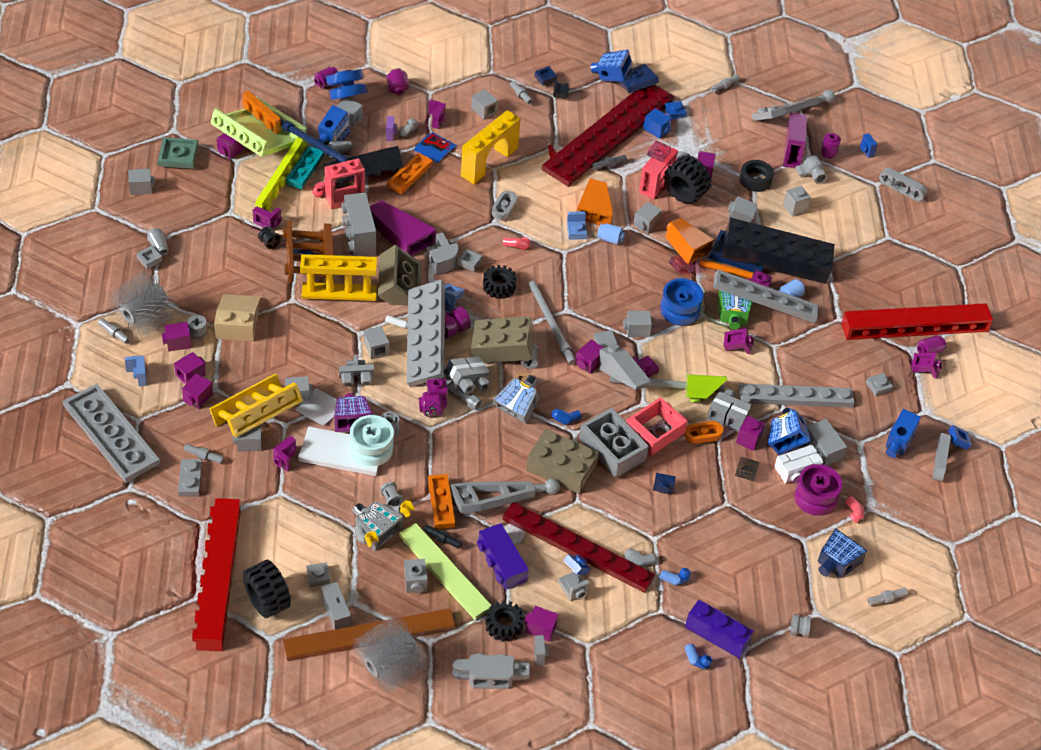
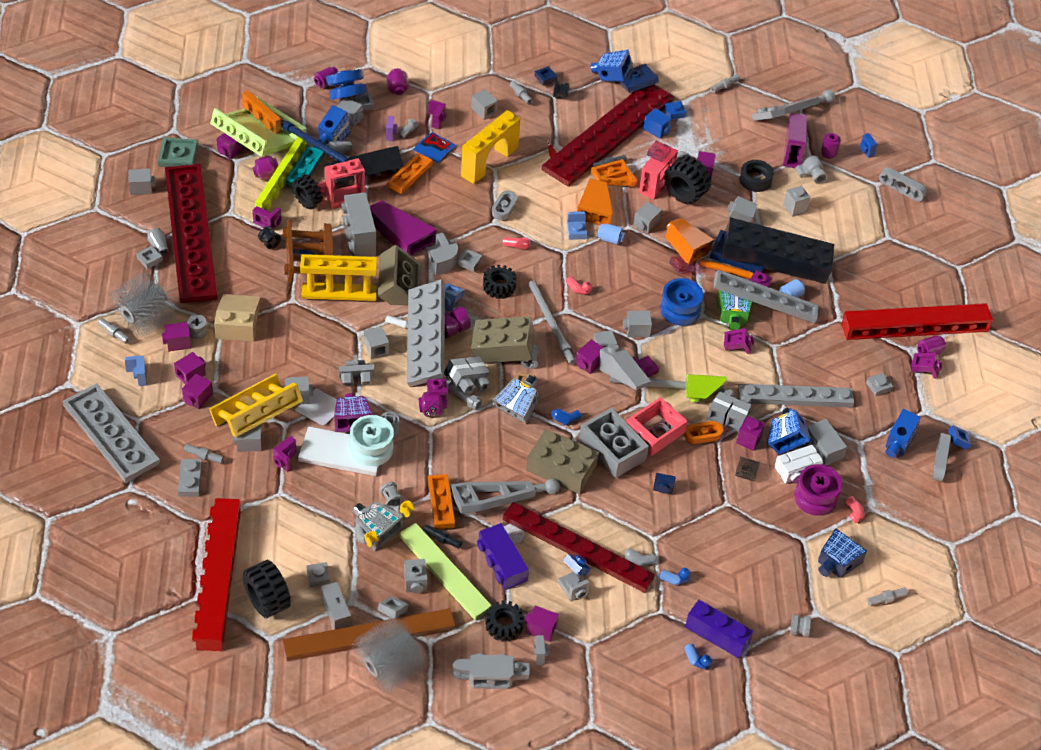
none -> dark red plate [165,164,218,303]
none -> magenta head [252,155,279,181]
none -> black tyre [291,174,323,209]
none -> light grey plate [354,93,374,111]
none -> light grey plate [378,596,408,619]
none -> coral arm [566,276,592,295]
none -> orange wing [591,159,638,187]

